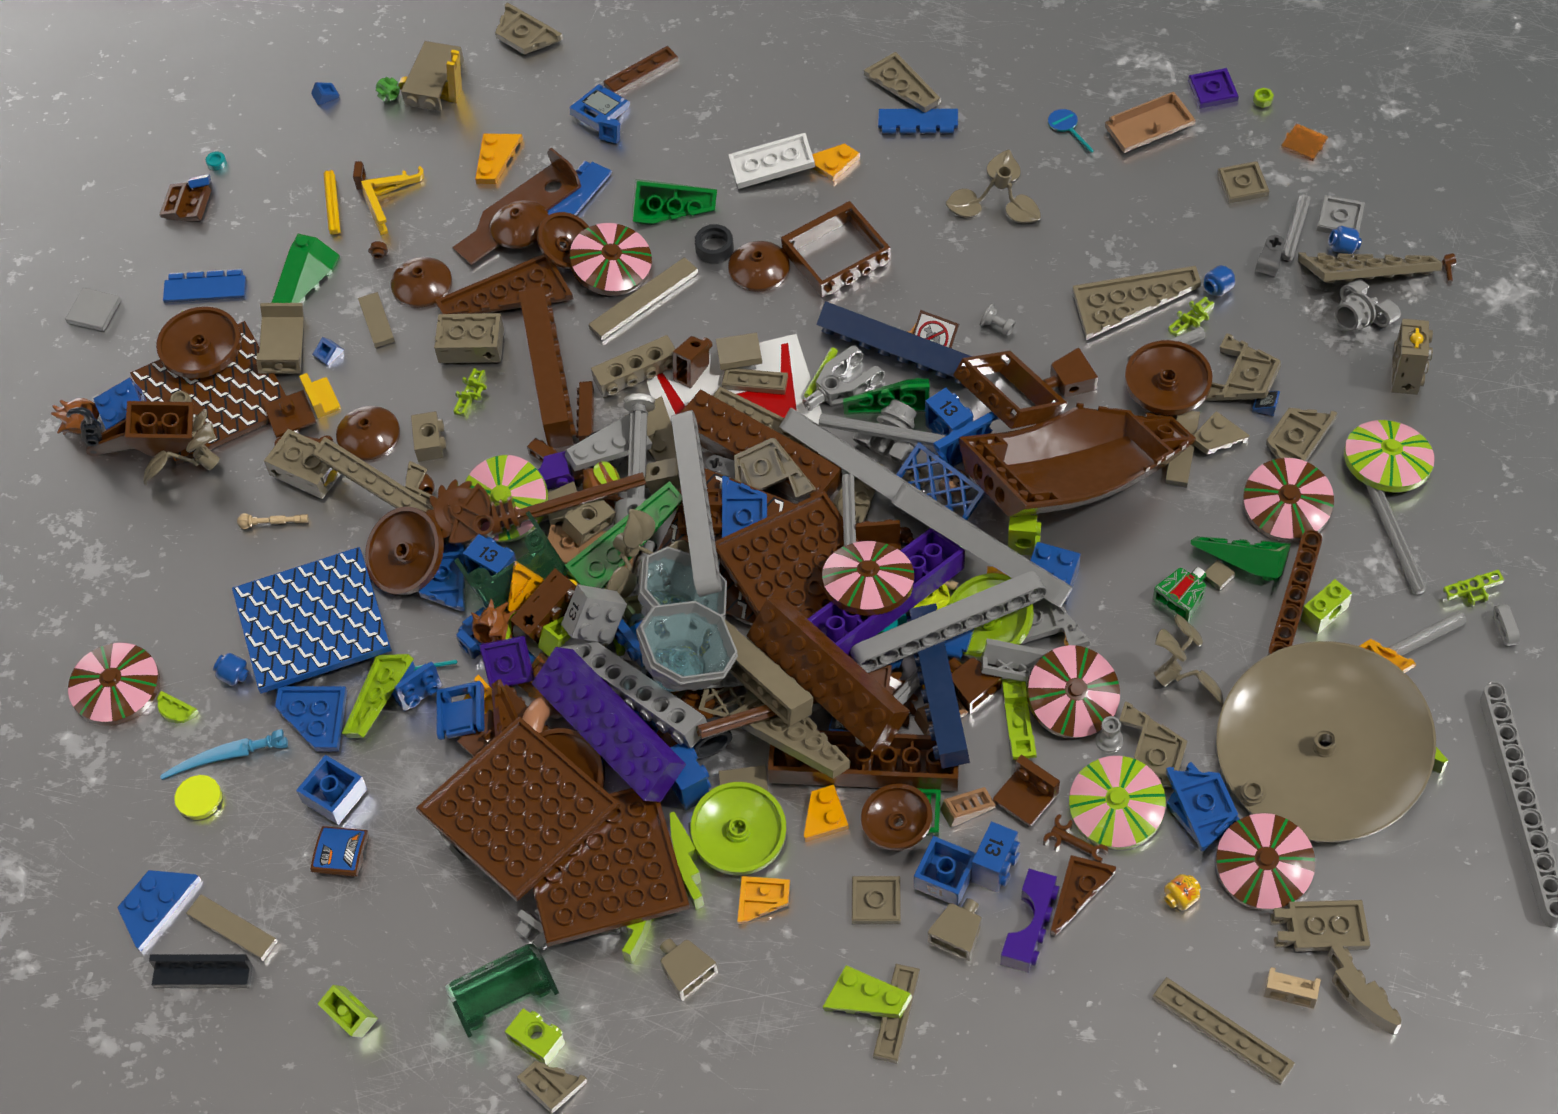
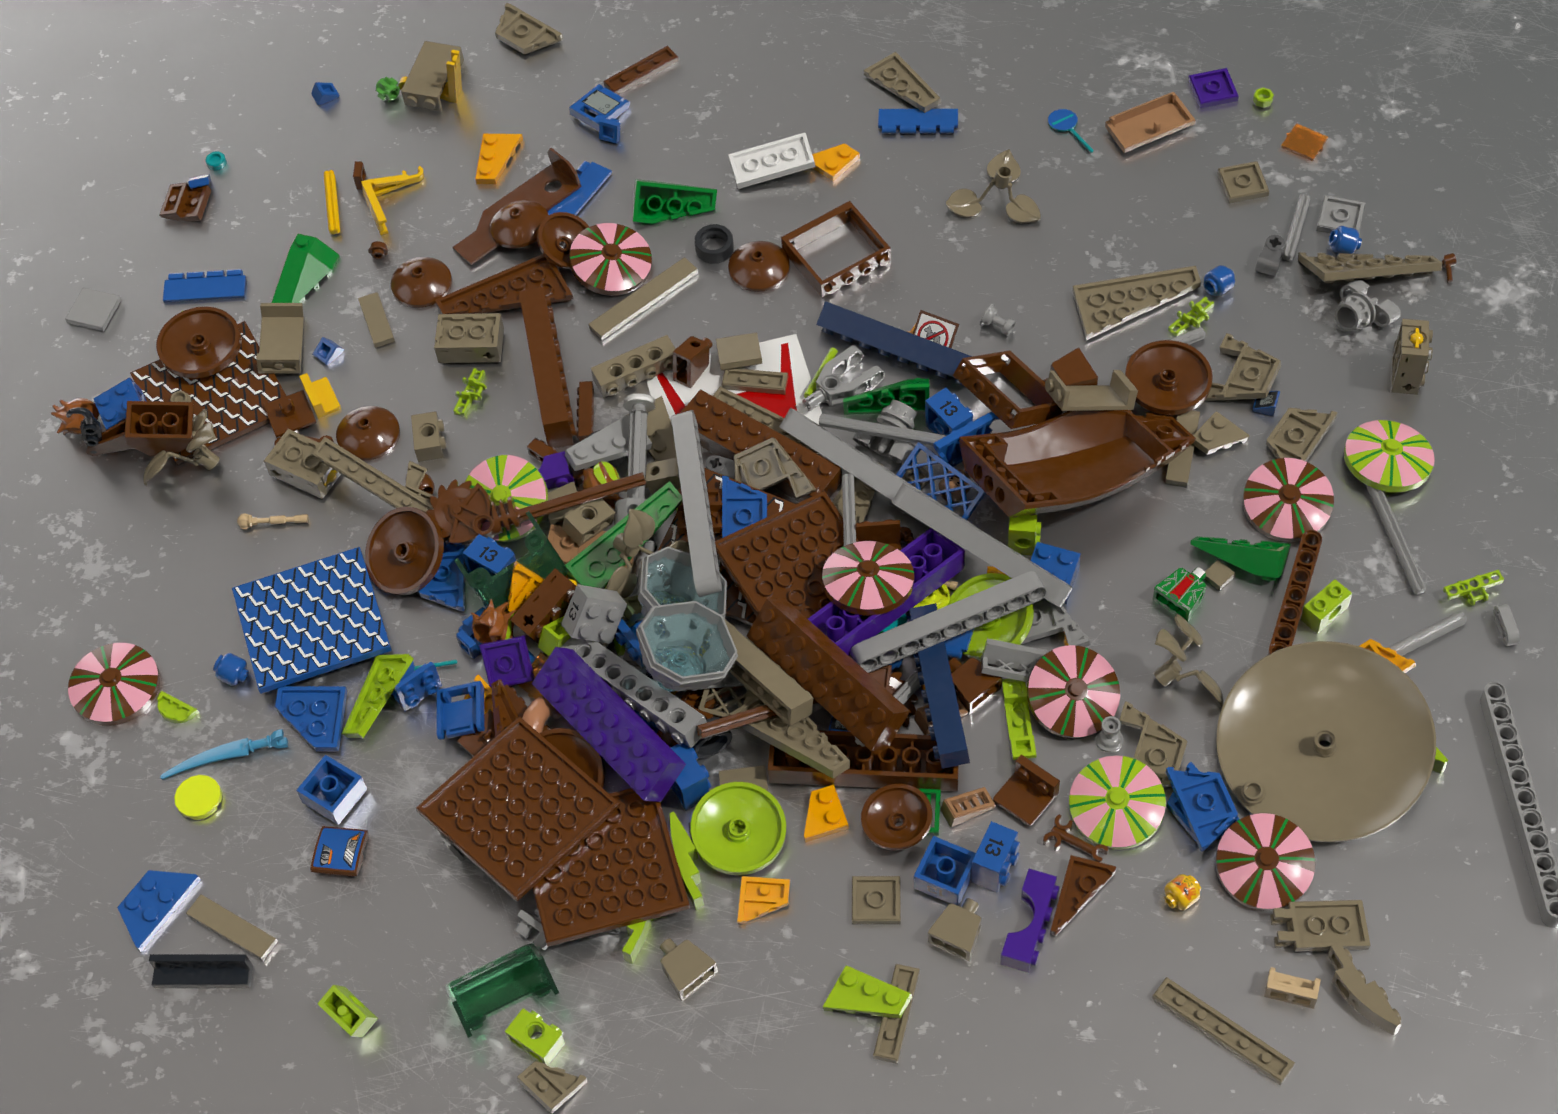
none -> dark tan panel [1045,370,1138,411]

